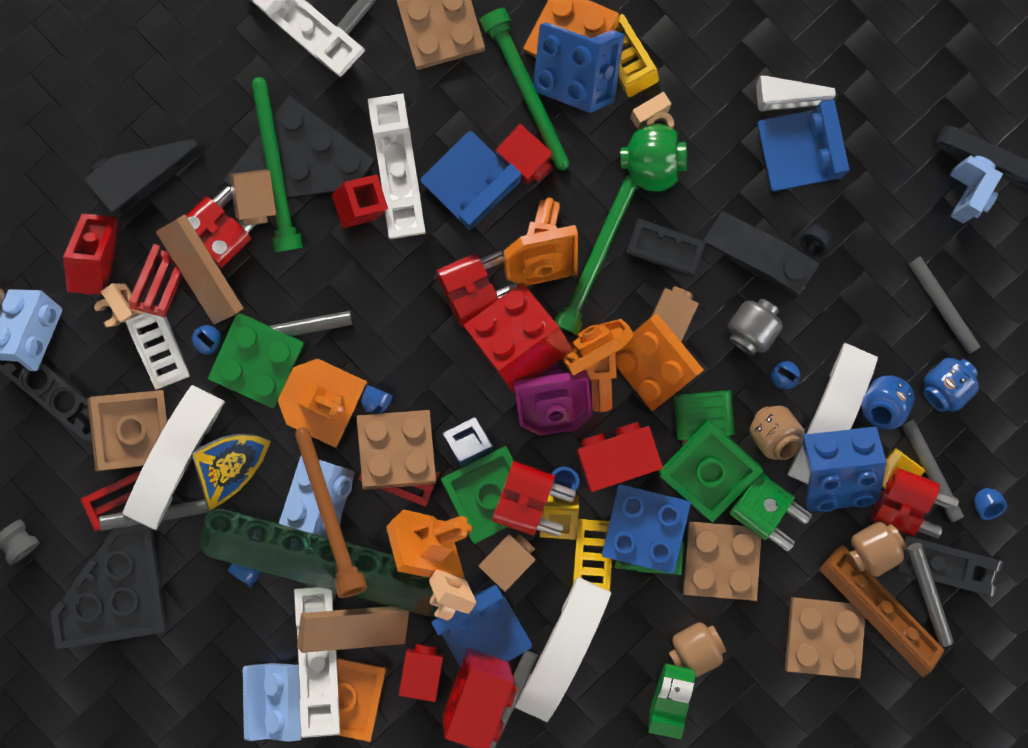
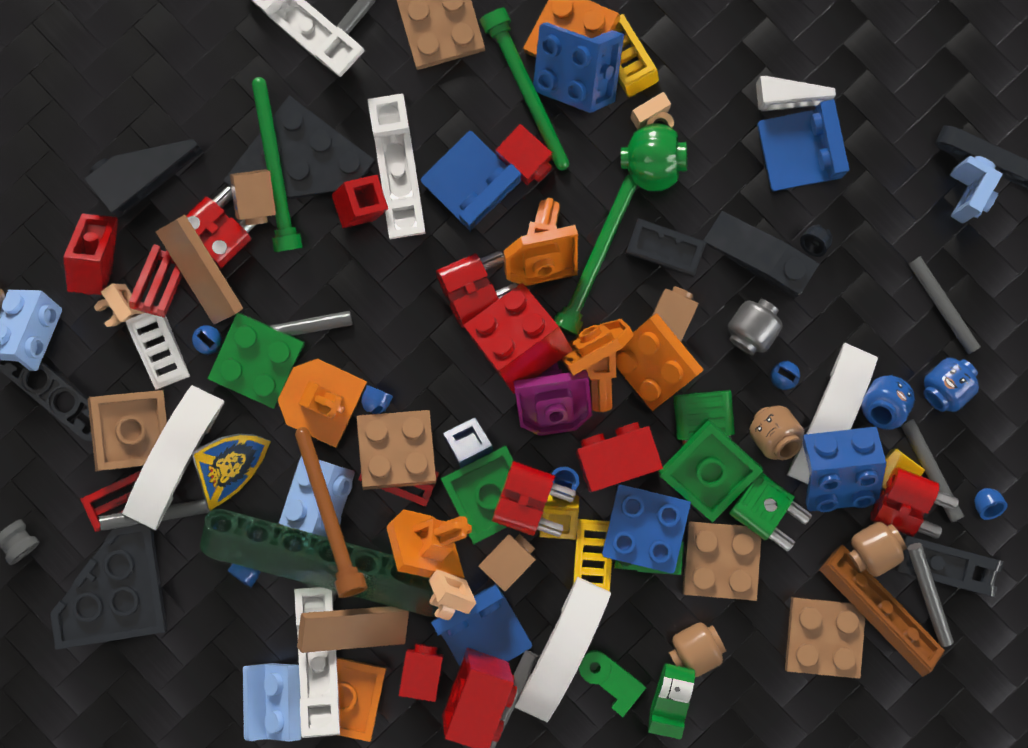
none -> green leg [579,650,646,717]

